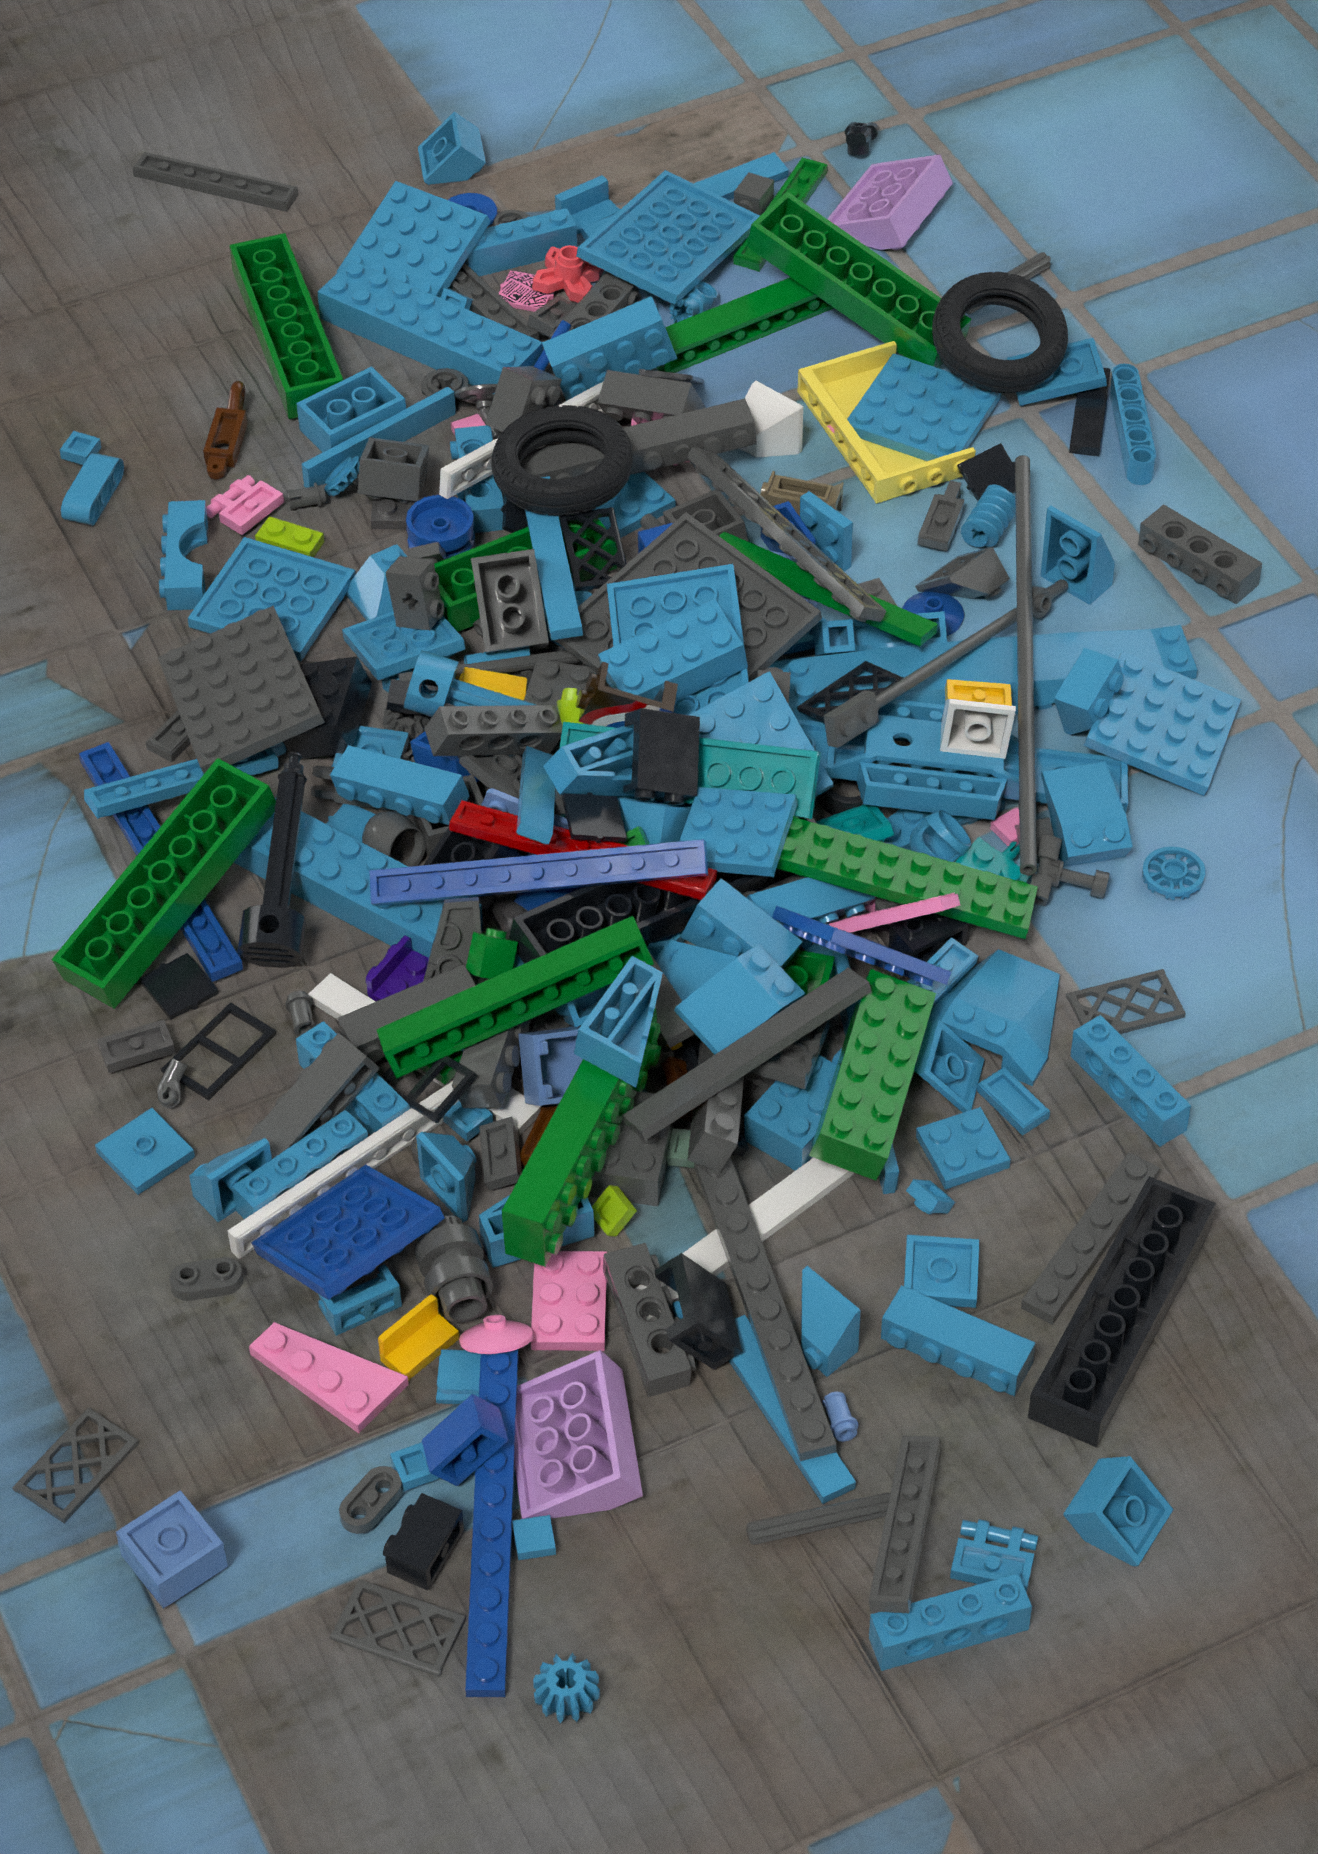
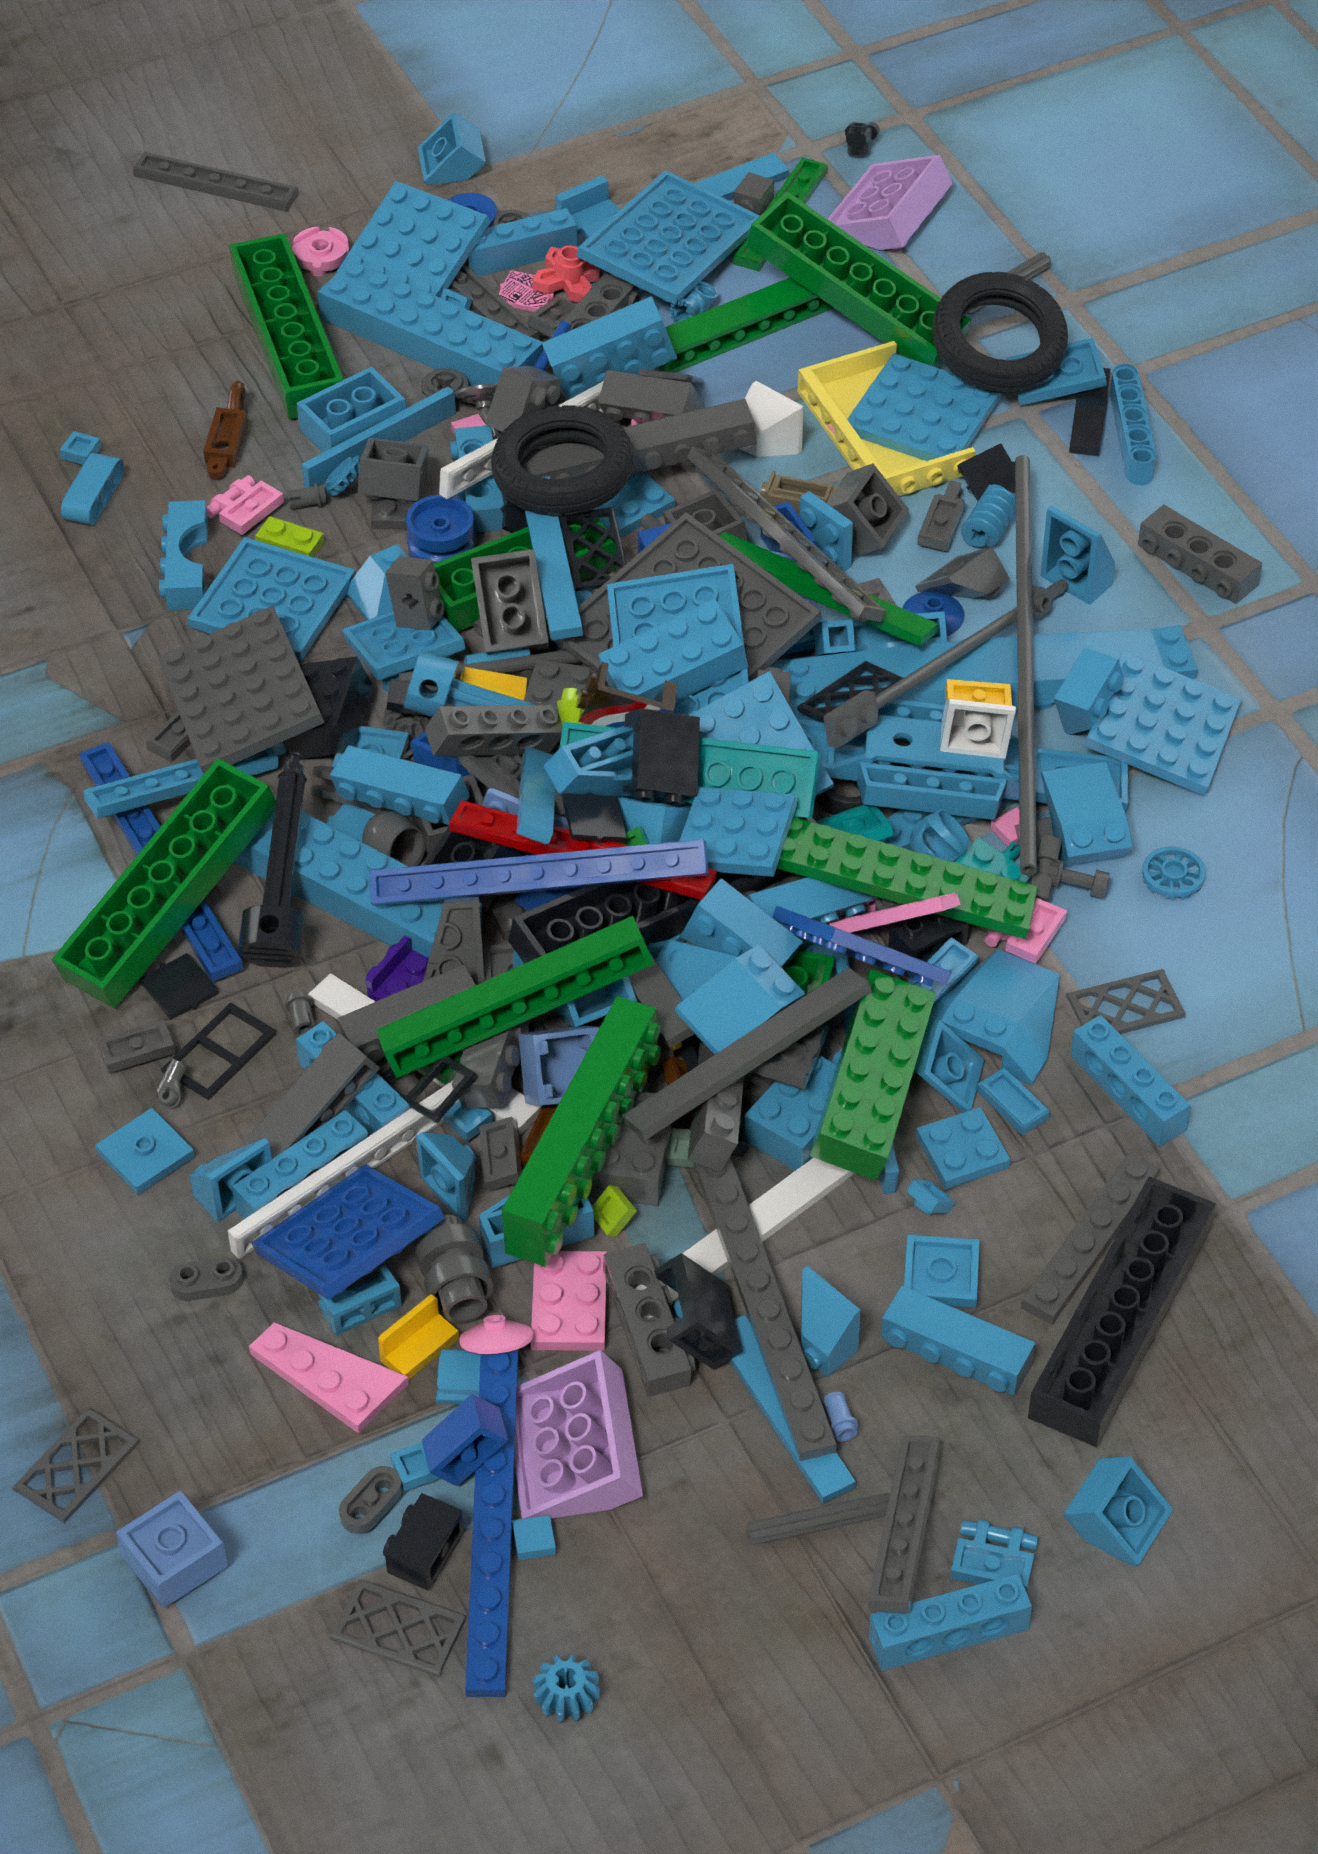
dark grey plate [408,542,447,564] -> none
green brick [466,928,518,979] -> none
dark azure wedge [574,956,663,1088] -> none
none -> bright pink plate [292,227,349,276]
none -> dark grey brick [827,463,909,557]
none -> bright pink plate [984,898,1067,964]

